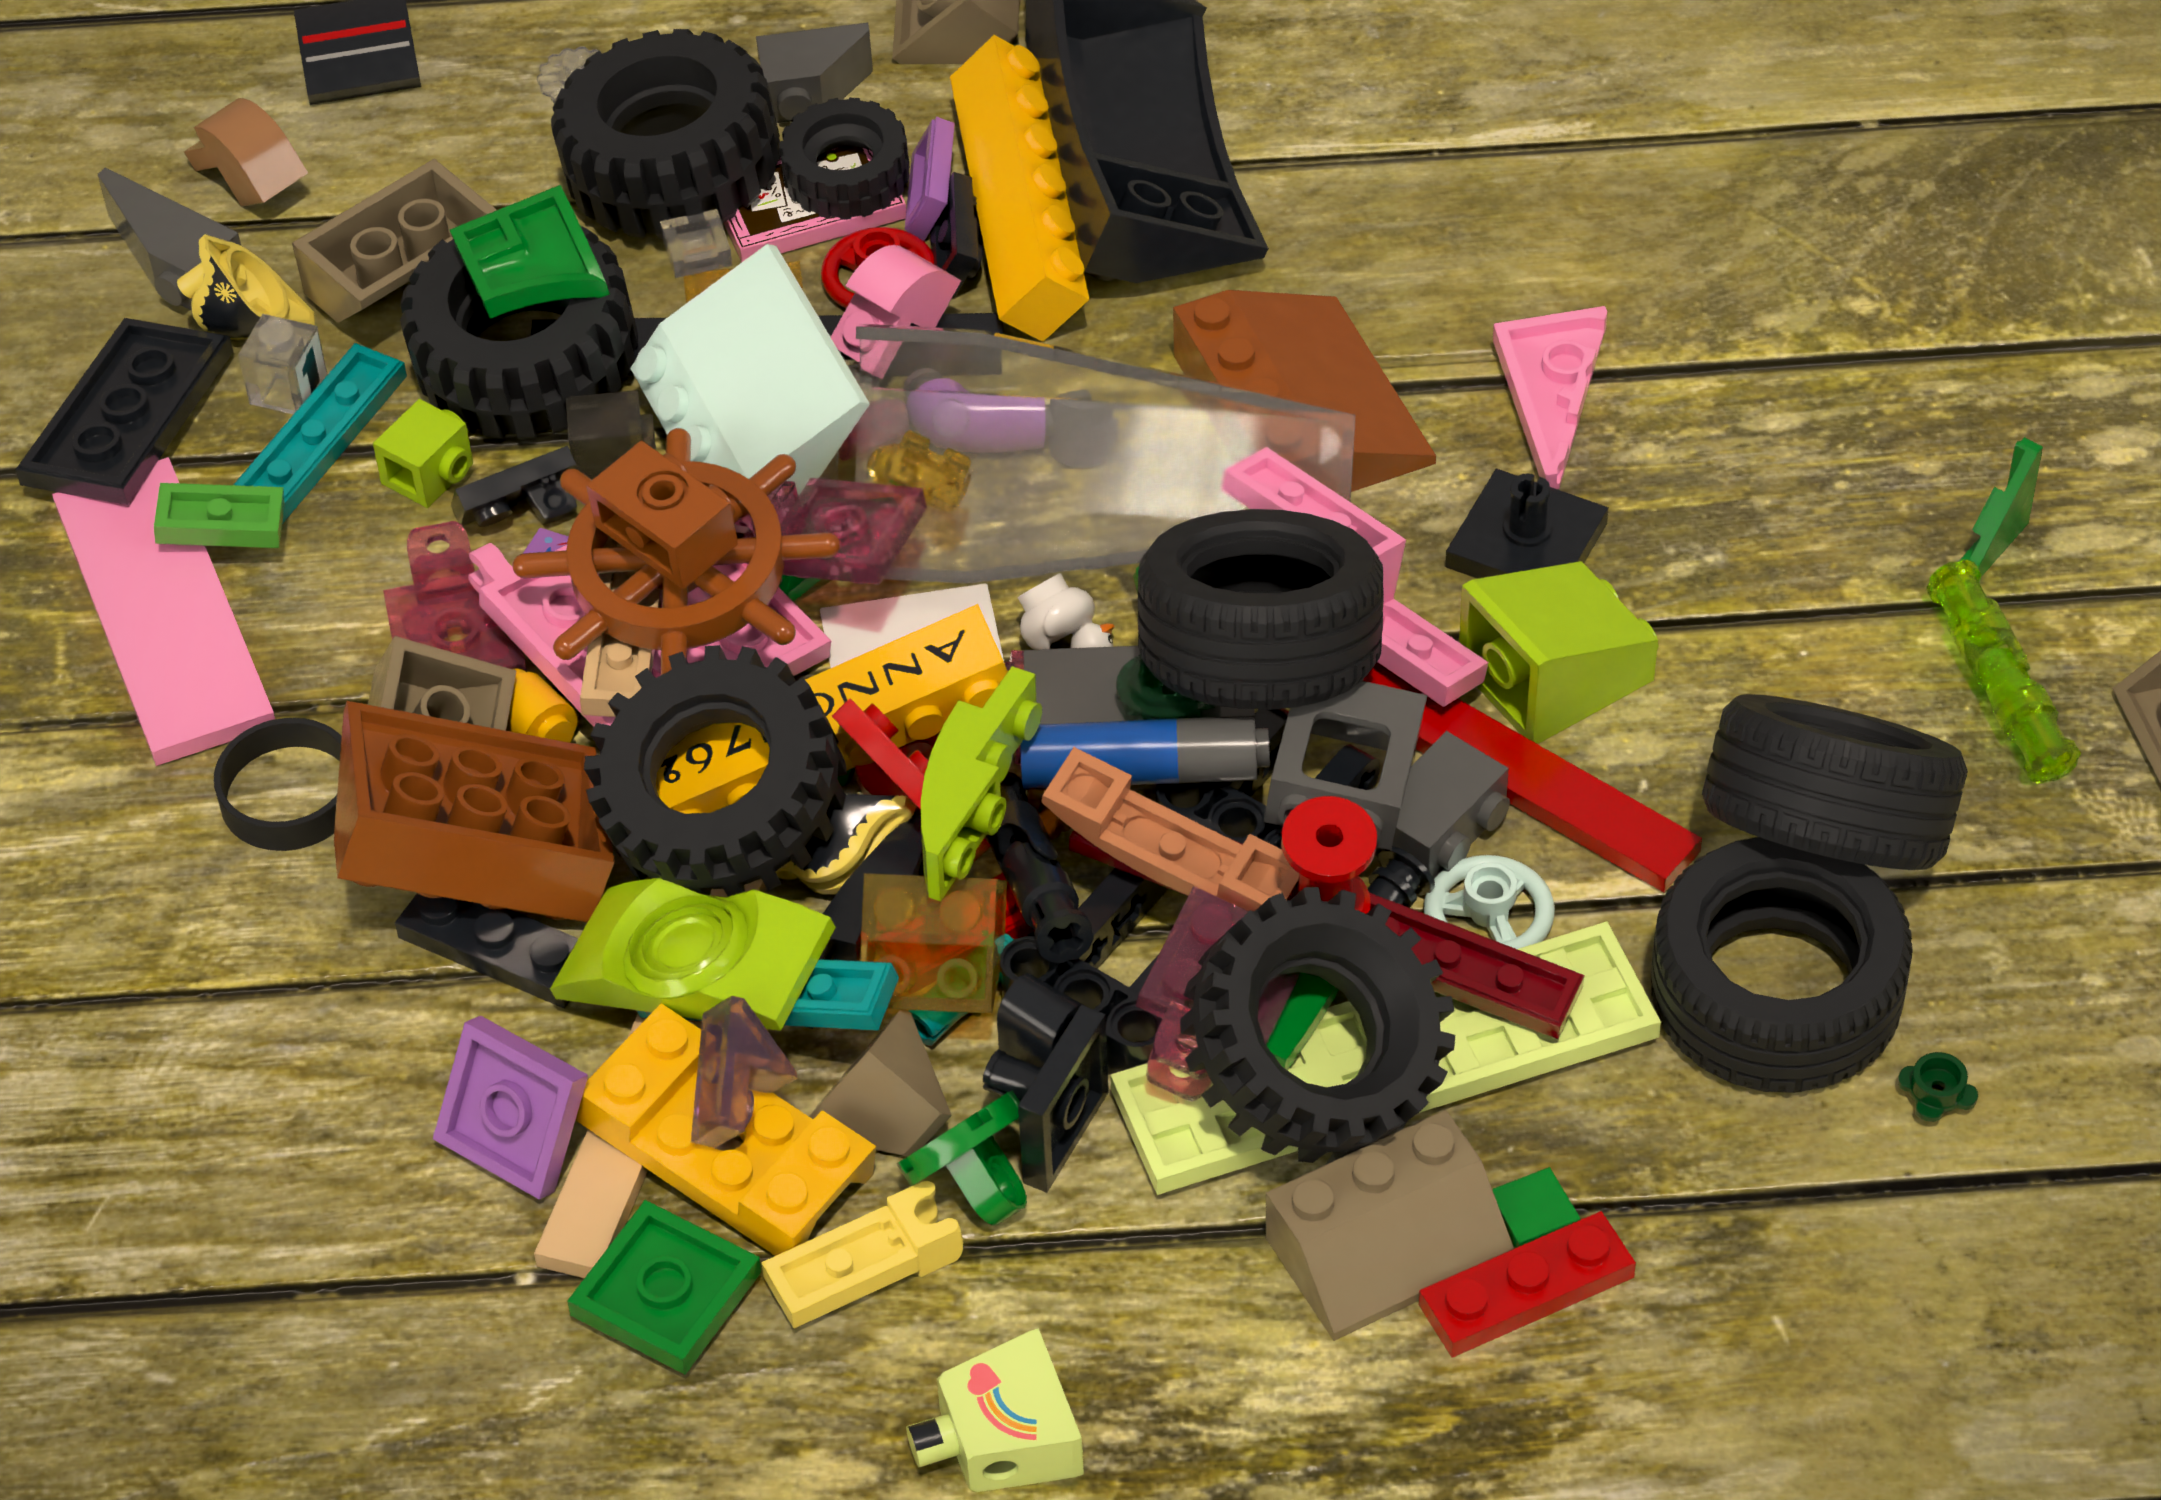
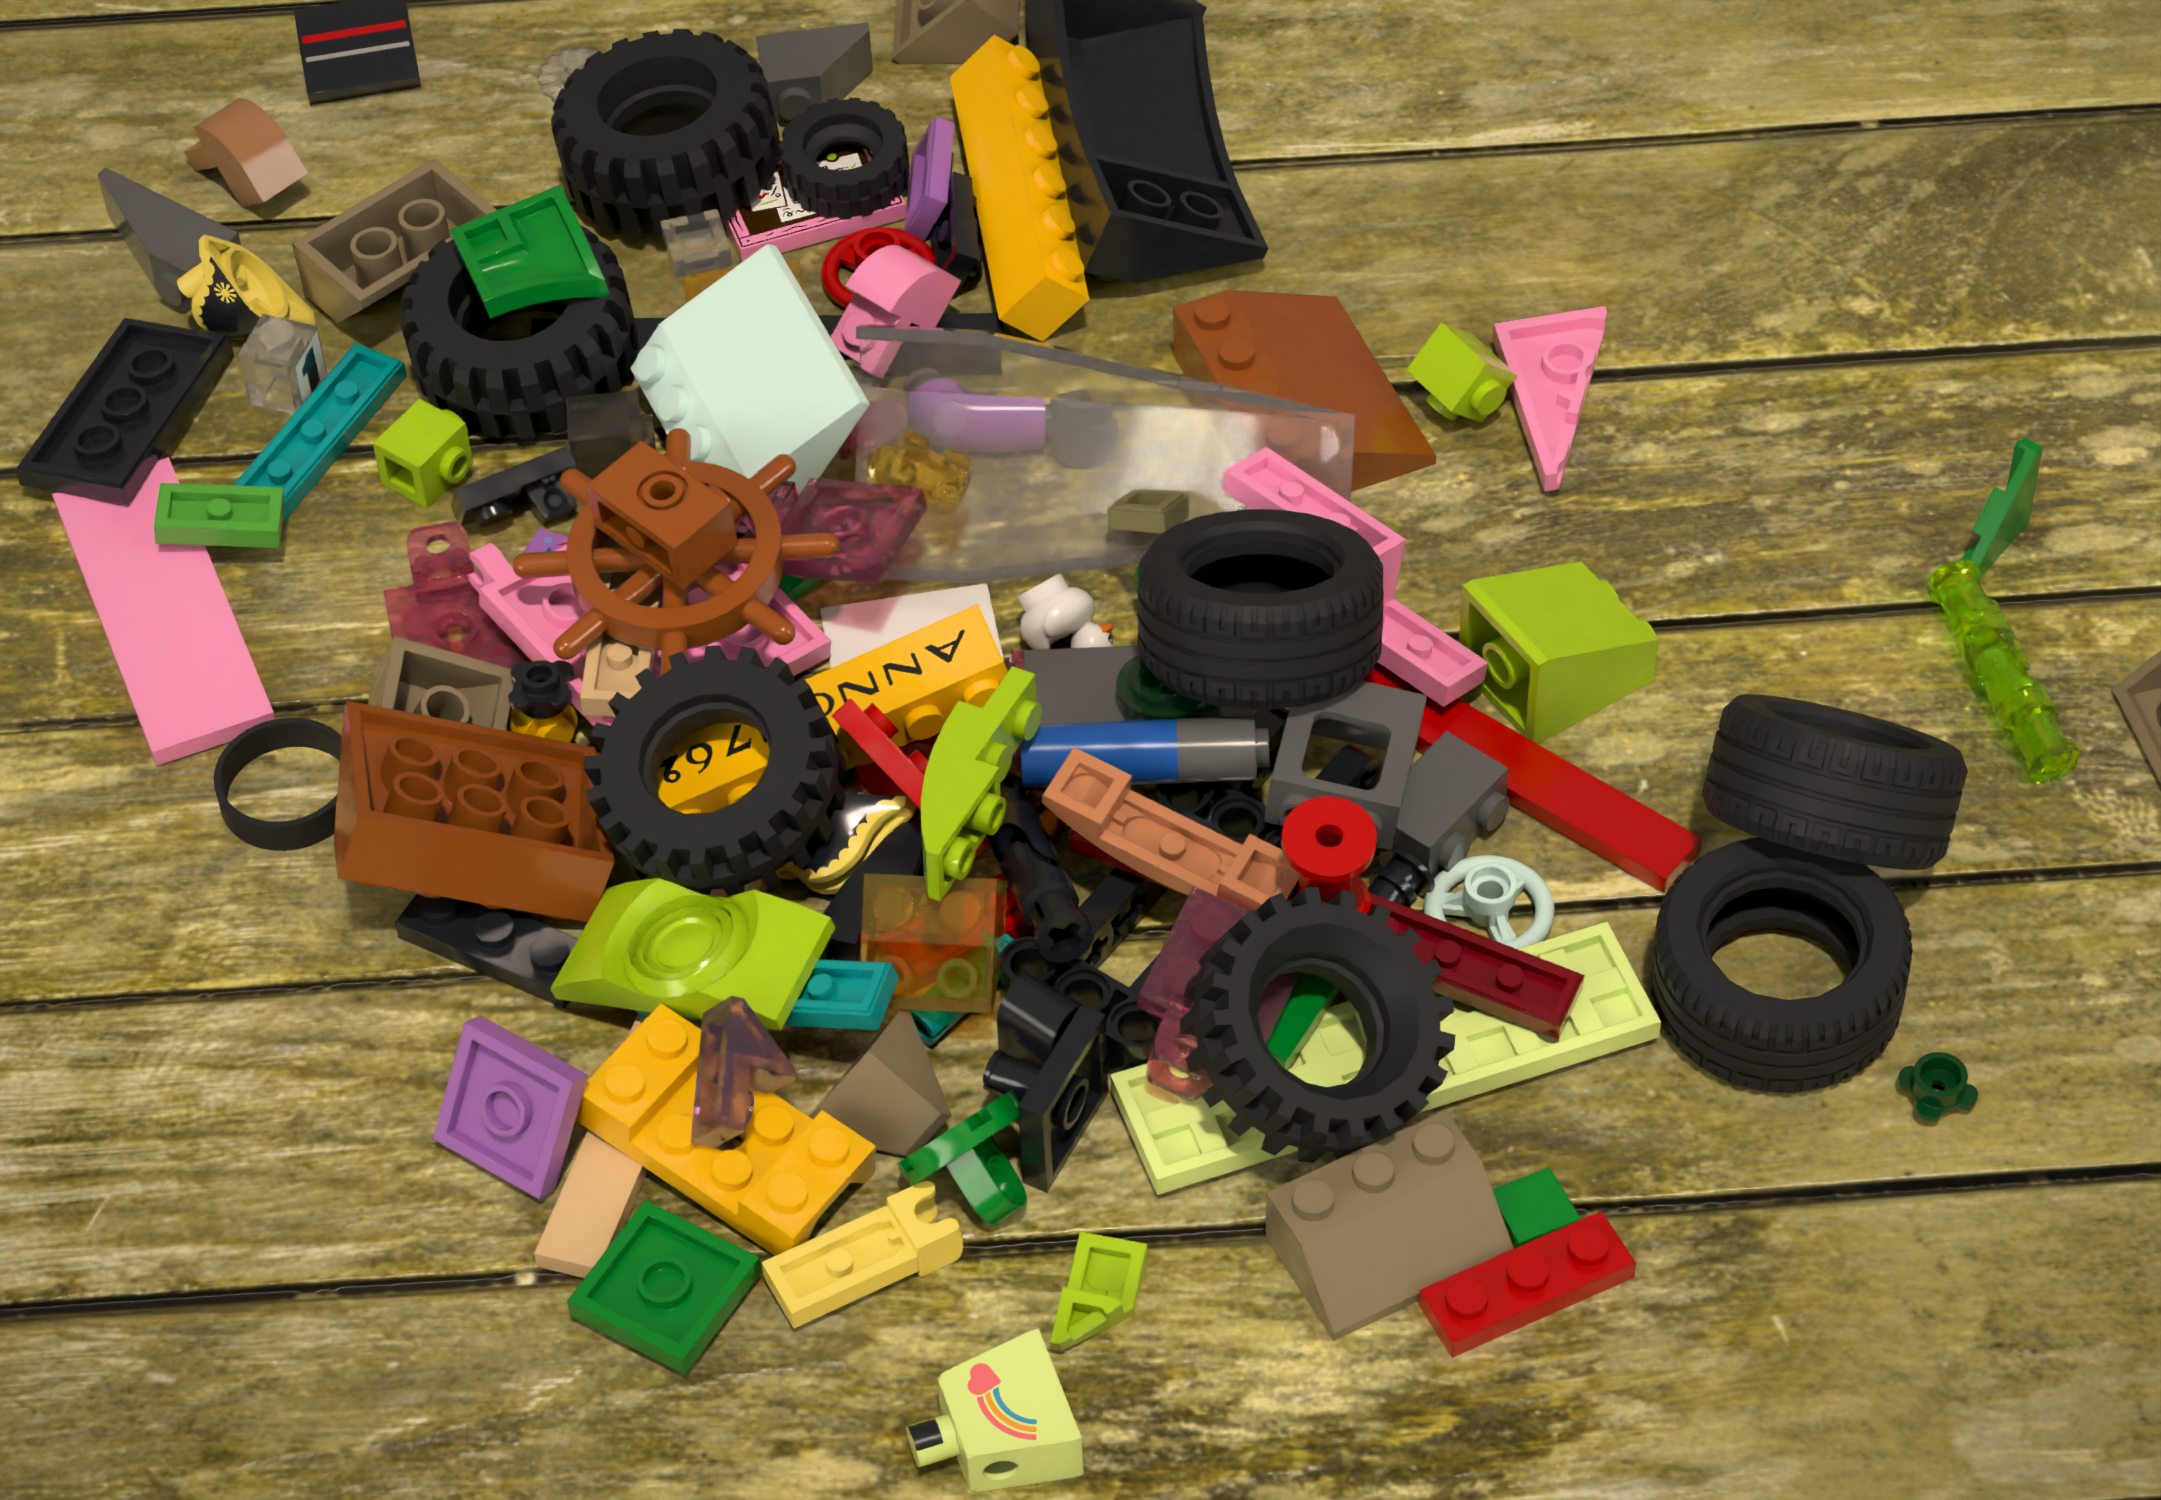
black tile [1445,468,1609,579] -> none
none -> black plate [508,660,574,719]
none -> lime slope [1050,1232,1149,1351]
none -> olive tile [1107,489,1189,534]
none -> lime brick [1406,322,1518,423]

